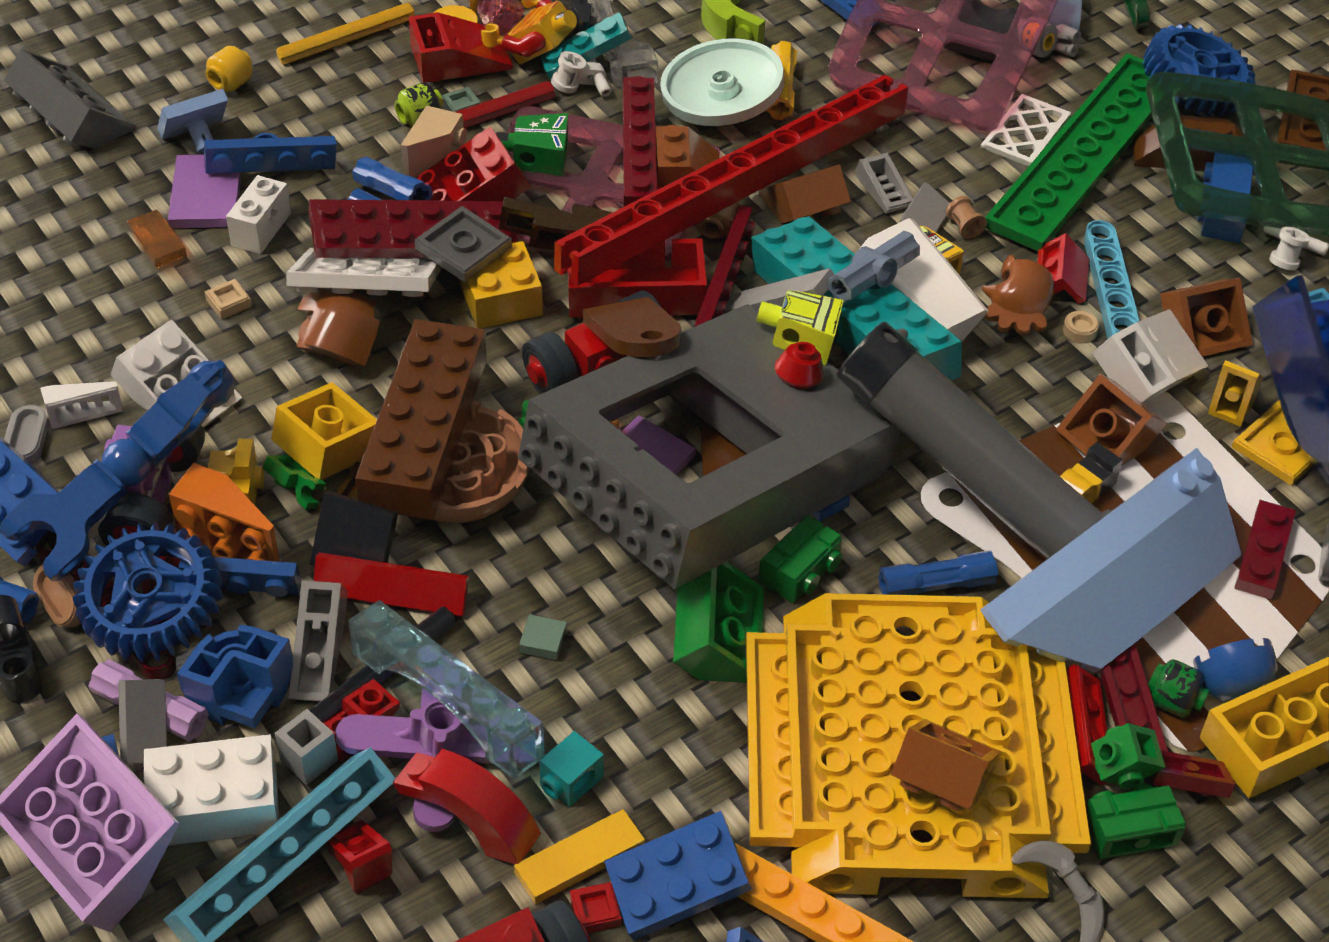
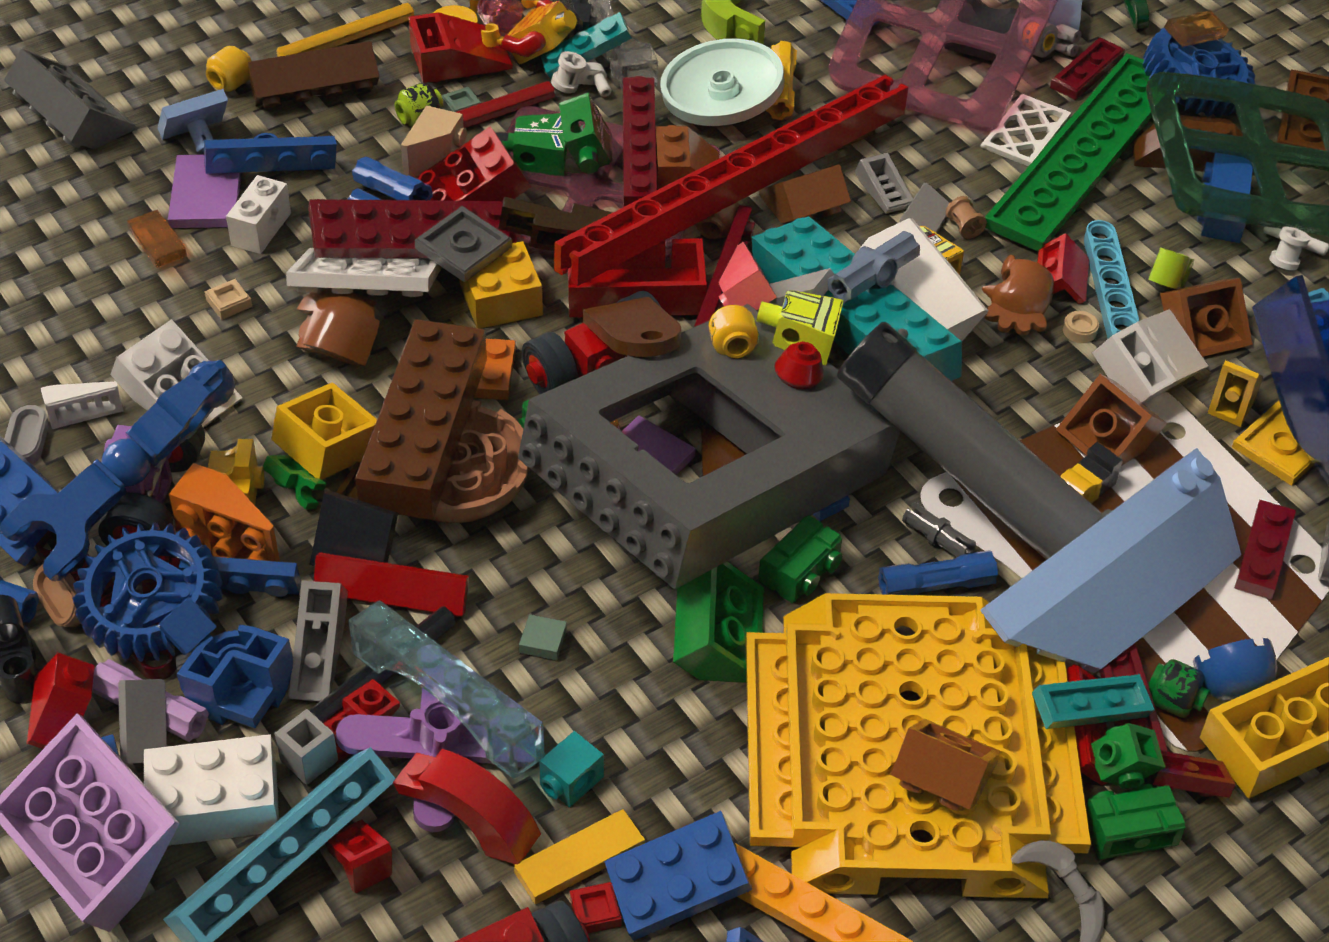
none -> red slope [27,652,95,749]
none -> blue tile [157,597,217,655]
none -> reddish brown brick [248,41,380,108]
none -> orange plate [474,339,516,400]
none -> green torso [559,92,612,174]
none -> yellow head [709,305,759,358]
none -> coral slope [718,242,777,310]
none -> dark grey pin [902,502,976,557]
none -> teal plate [1032,674,1155,729]
none -> dark red tile [1050,37,1125,100]
none -> lime piece [1148,247,1194,289]
none -> clear orange tile [1164,10,1229,47]

